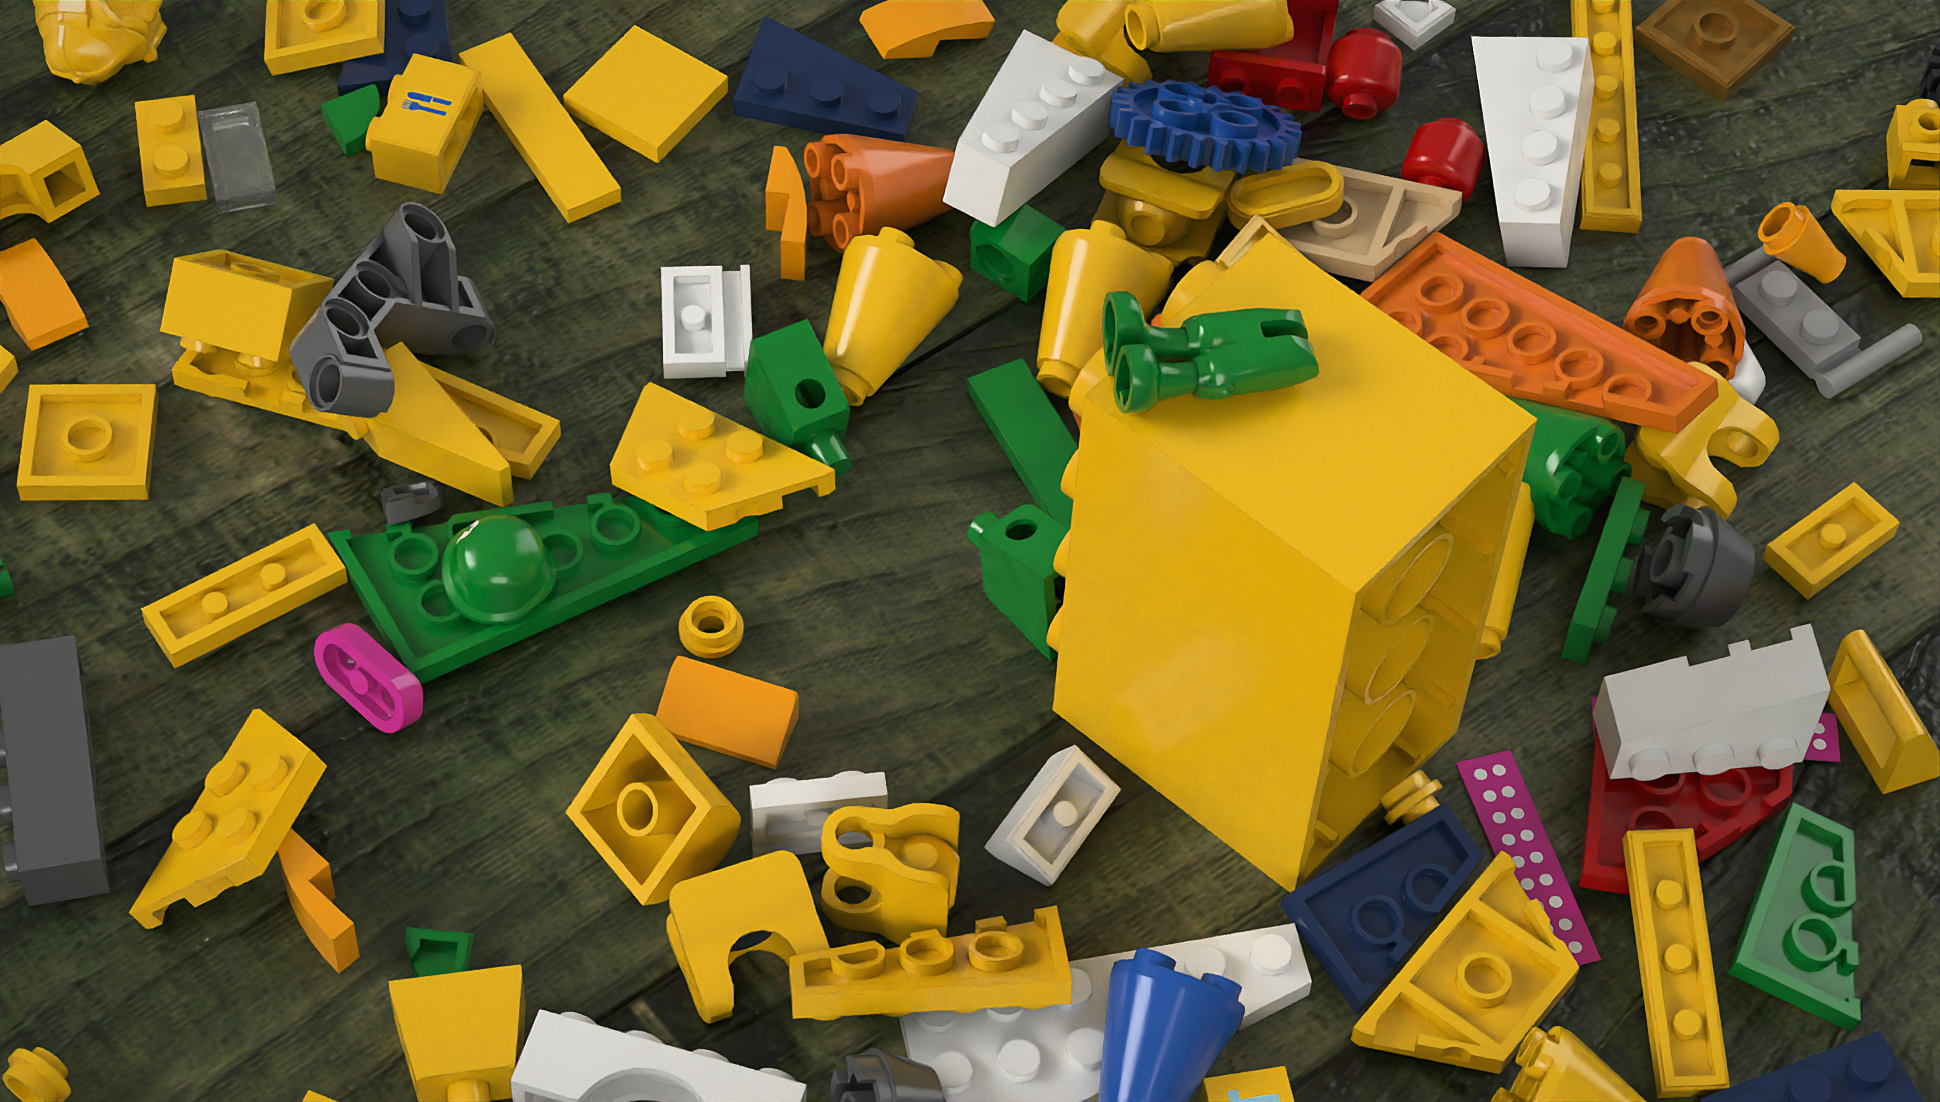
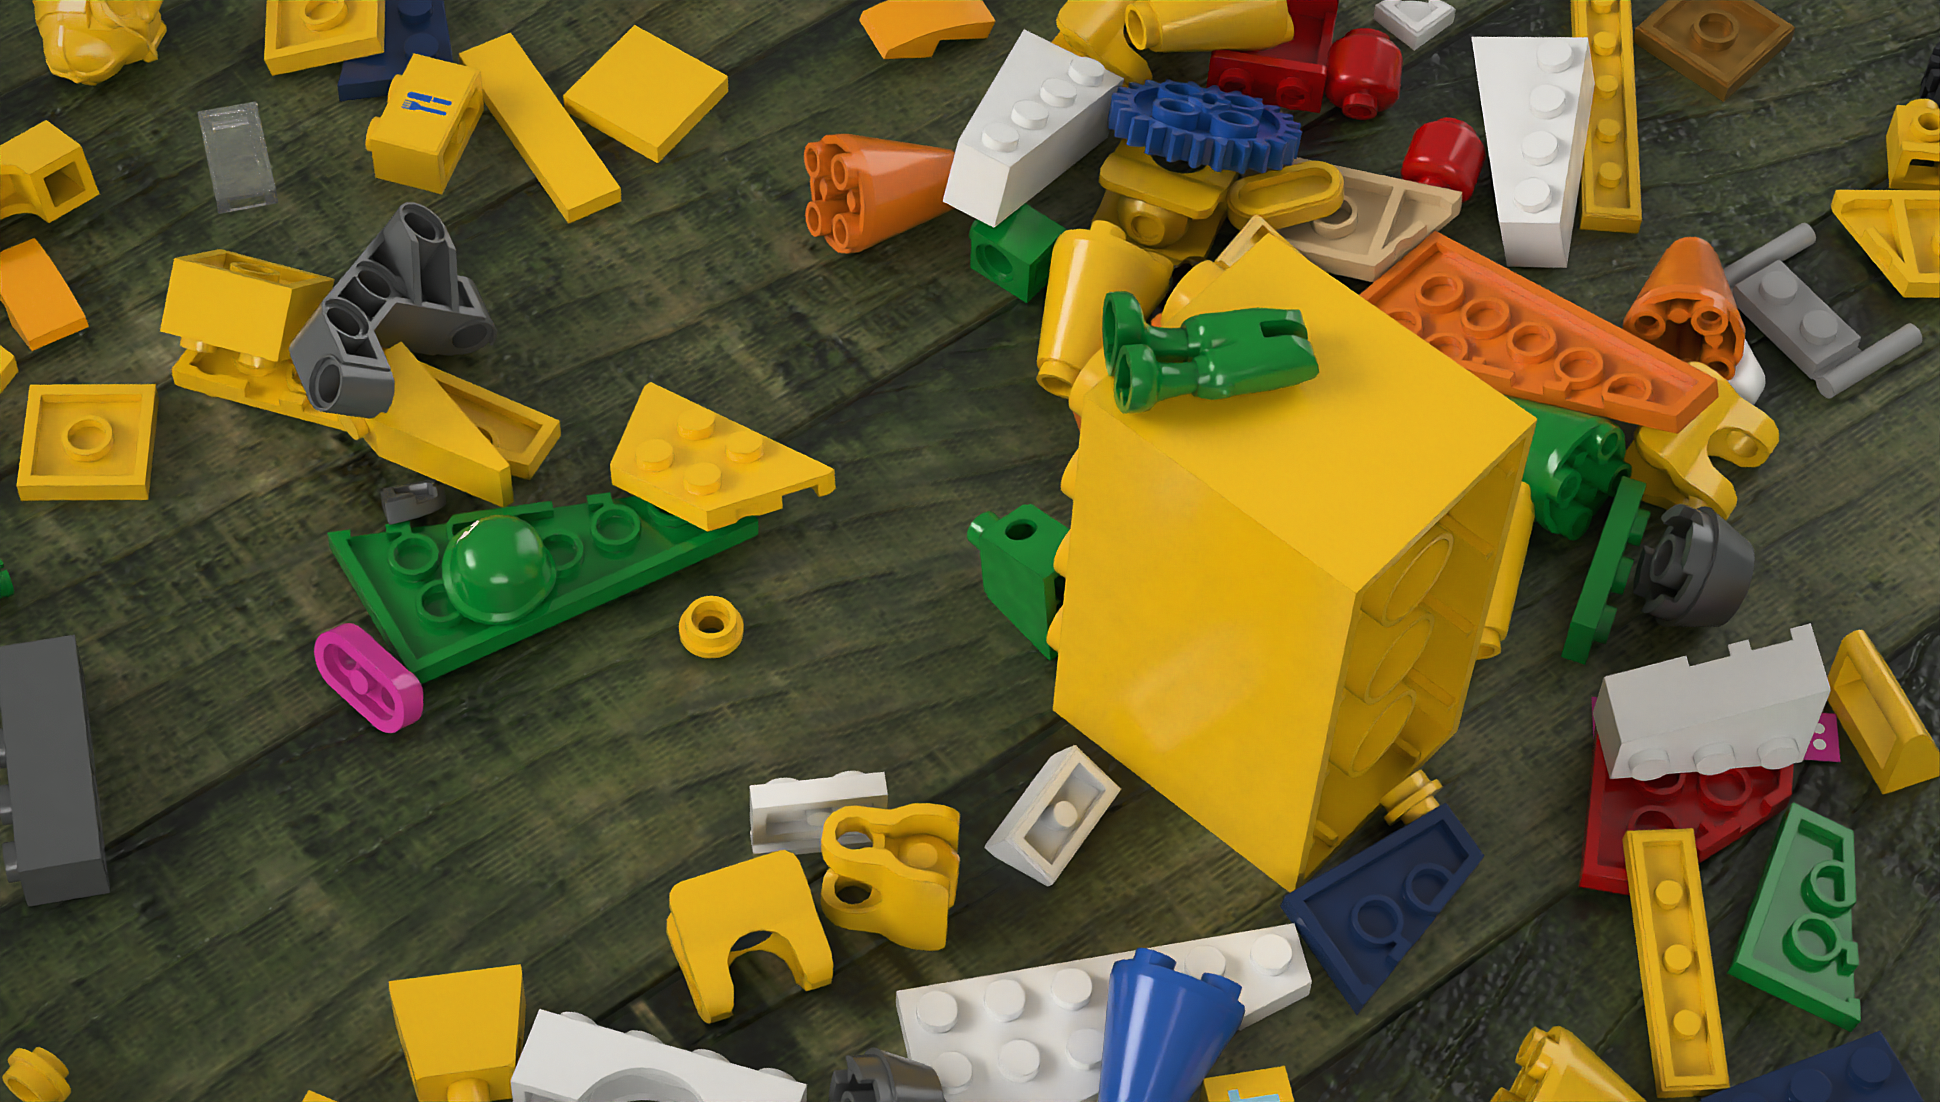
yellow wing [129,709,327,929] -> none
yellow plate [135,95,208,207] -> none
yellow plate [141,523,348,669] -> none
light orange slope [277,828,360,974] -> none
green tile [320,83,382,157] -> none
green tile [405,927,476,978] -> none
yellow brick [565,713,741,906] -> none
light orange slope [656,656,799,770] -> none
white plate [661,265,753,379] -> none
dark blue wing [733,16,919,143] -> none
green torso [743,319,853,478] -> none
light orange slope [765,146,807,281] -> none
yellow wing [789,905,1072,1021] -> none
yellow cone [823,227,963,406] -> none
green tile [967,358,1079,529] -> none
yellow wing [1350,850,1580,1074] -> none
dark pink sticker [1456,750,1601,965] -> none
light orange cone [1758,202,1846,284] -> none
yellow plate [1762,482,1900,600] -> none

